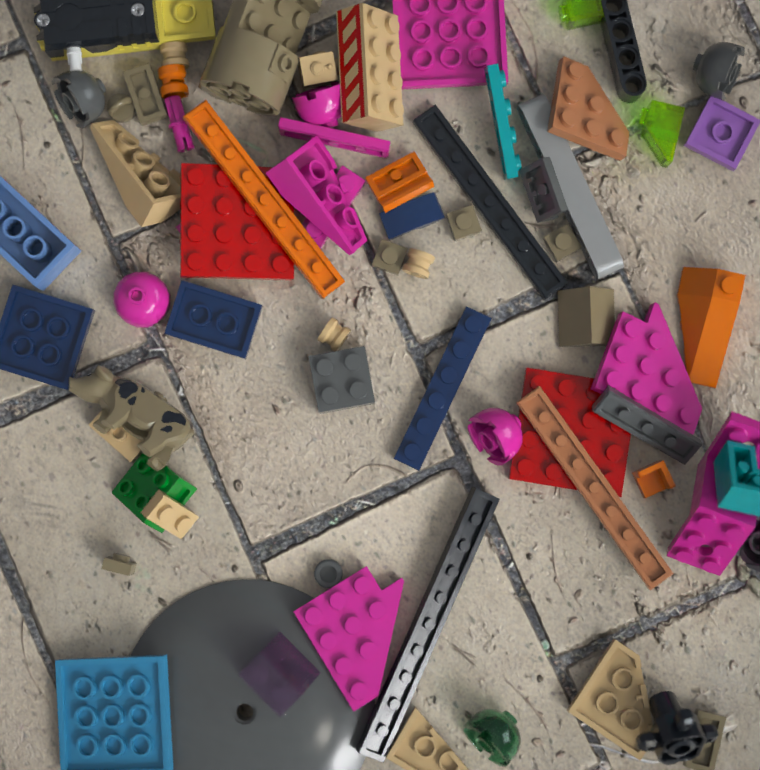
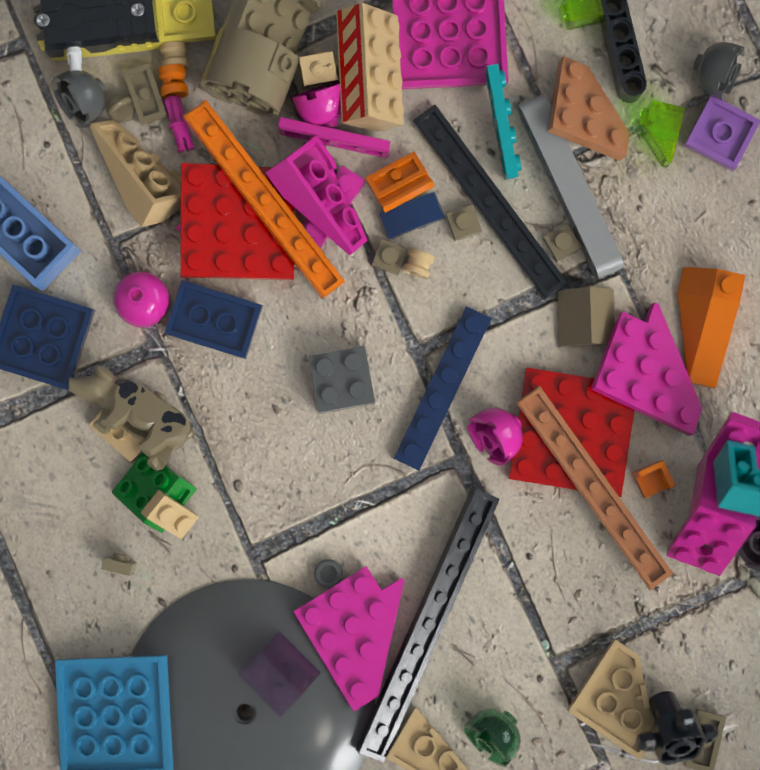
tan wheel [317,317,352,351] -> none
dark grey bracket [519,157,568,223] -> none
dark grey tile [592,385,702,465] -> none

